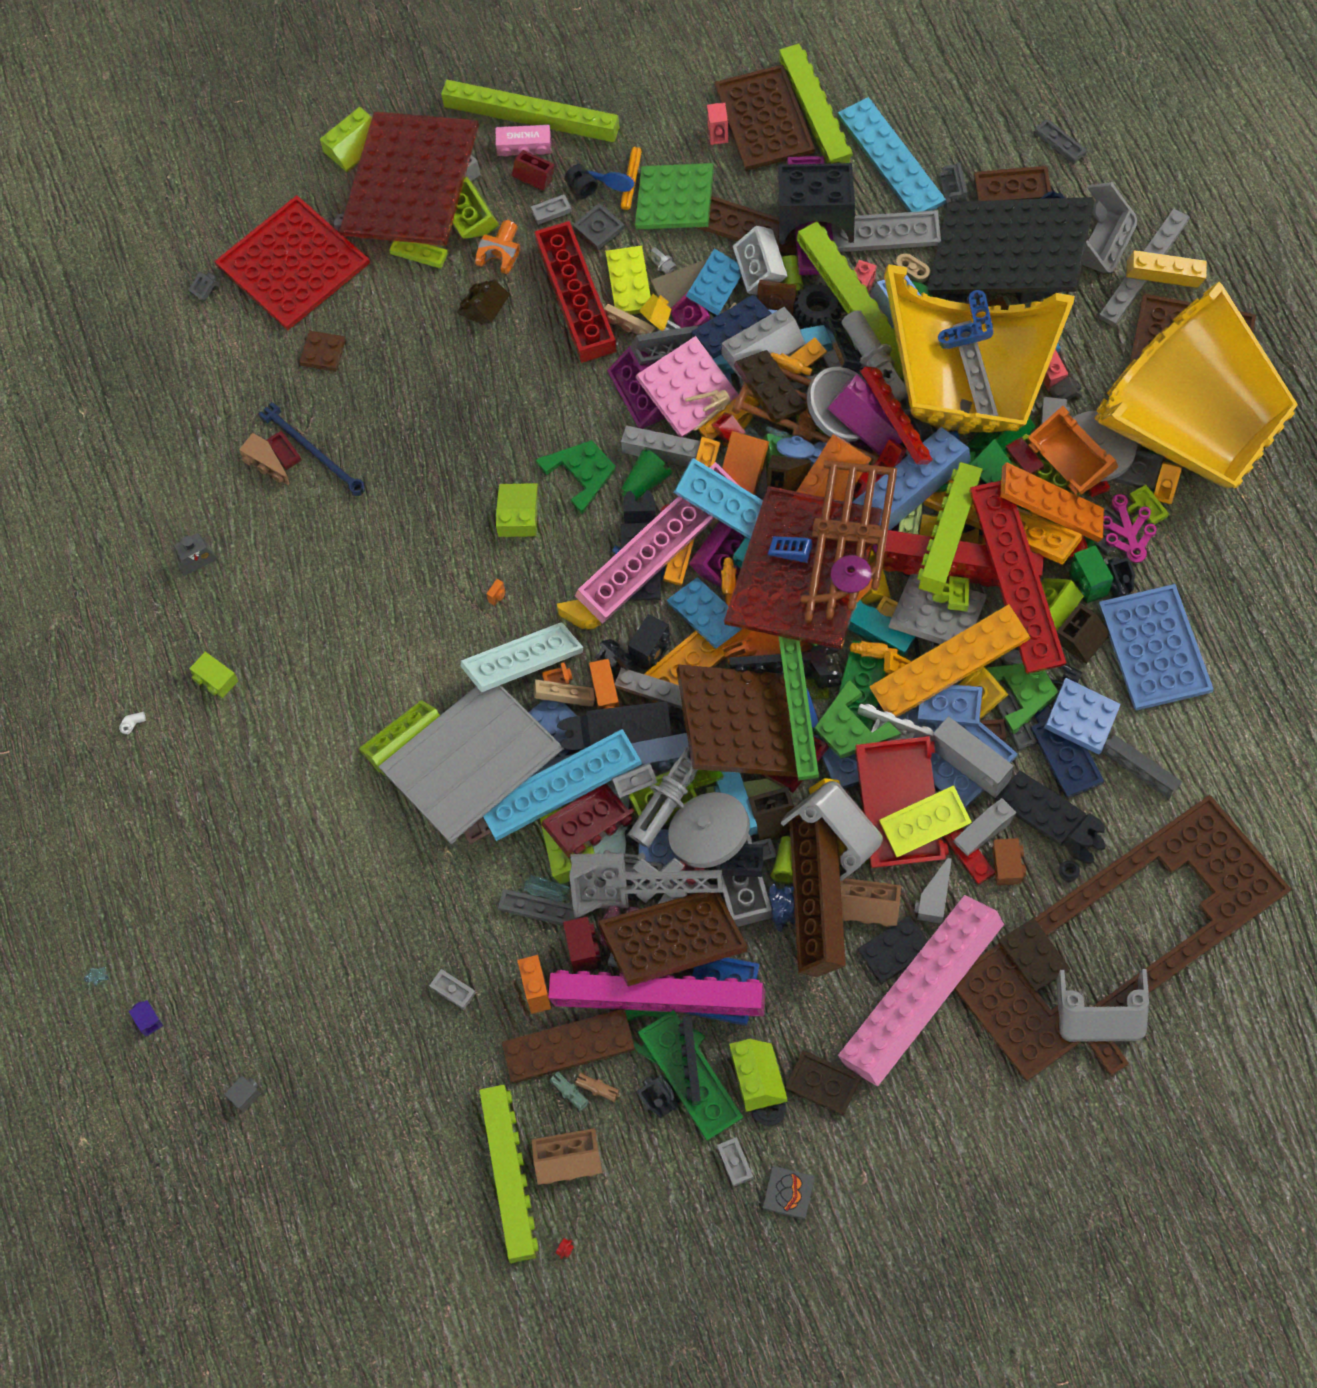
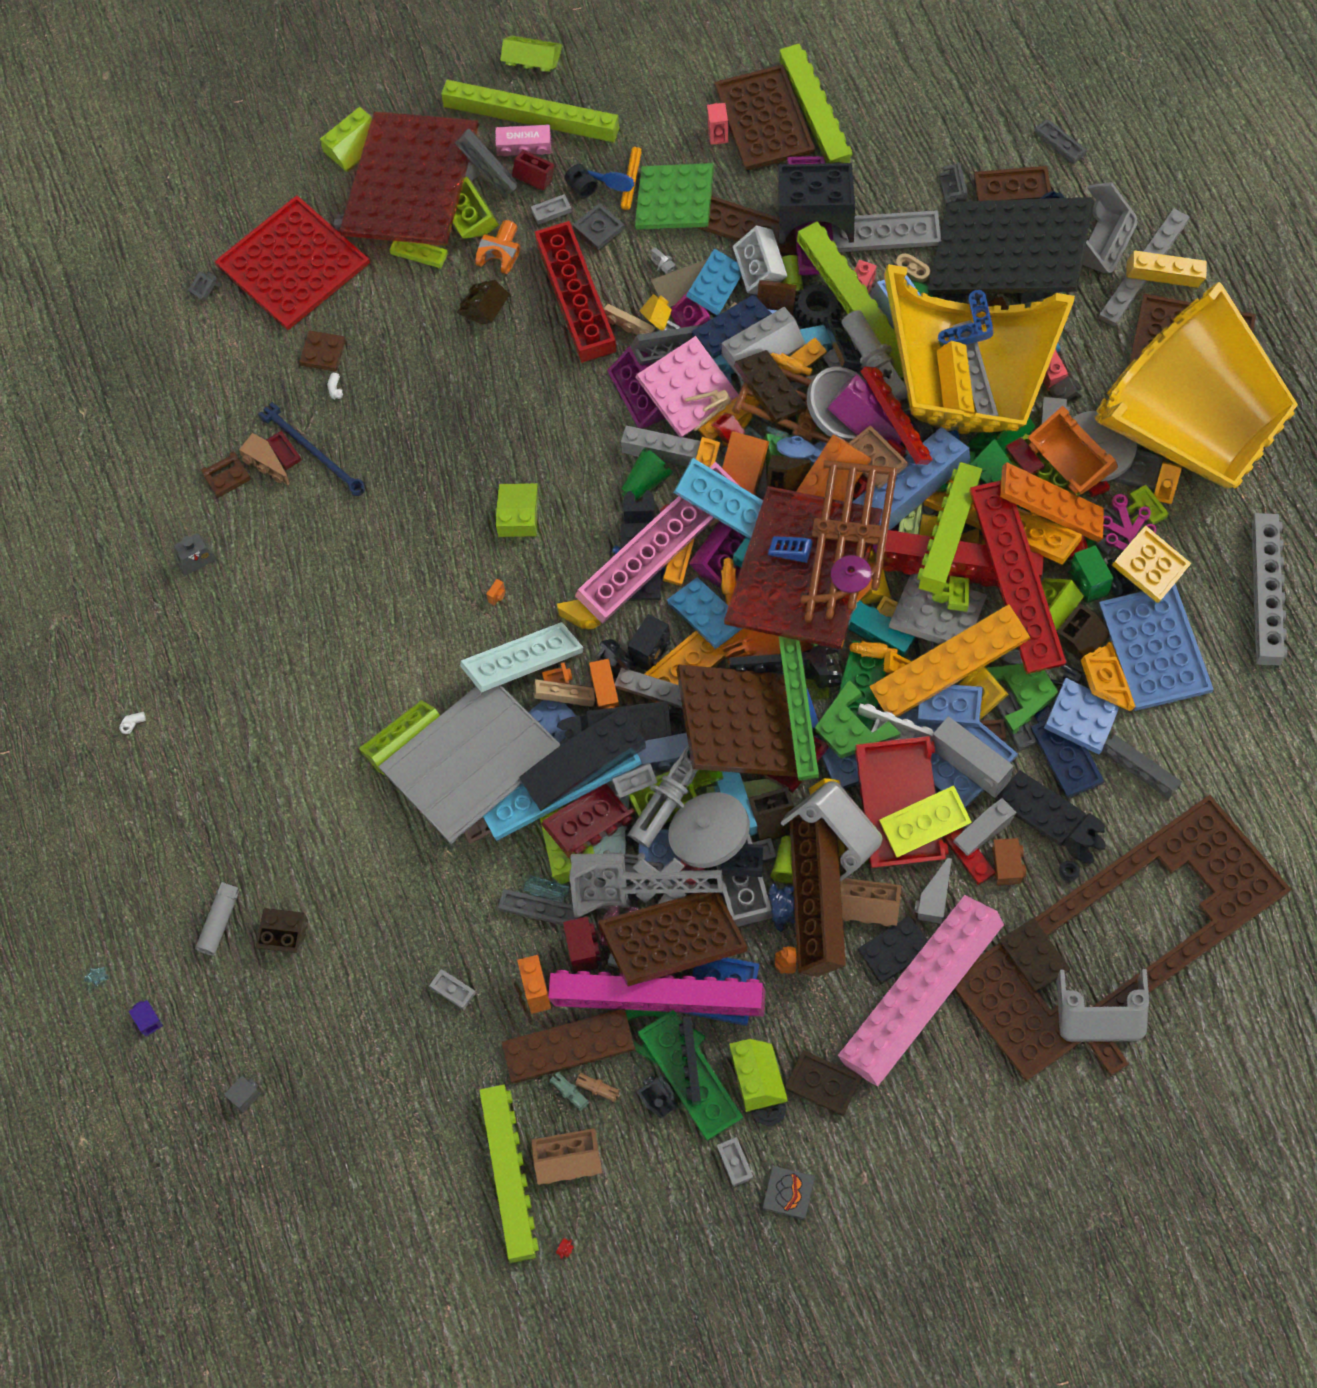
lime brick [189,652,238,698] -> none
green wing [536,440,616,514] -> none
neon yellow plate [606,246,651,315] -> none
medium azure plate [838,97,946,212] -> none
none -> light grey piece [195,882,239,956]
none -> reddish brown plate [200,451,251,498]
none -> dark brown slope [255,908,308,953]
none -> white arm [327,373,343,400]
none -> dark grey fence [454,128,518,197]
none -> lime slope [501,35,563,72]
none -> black slope [519,707,646,811]
none -> orange rock [775,946,796,973]
none -> medium nougat tile [849,425,908,490]
none -> yellow brick [937,340,975,414]
none -> light orange wing [1081,641,1135,711]
none -> yellow plate [1112,525,1191,603]
none -> light grey brick [1251,513,1287,666]

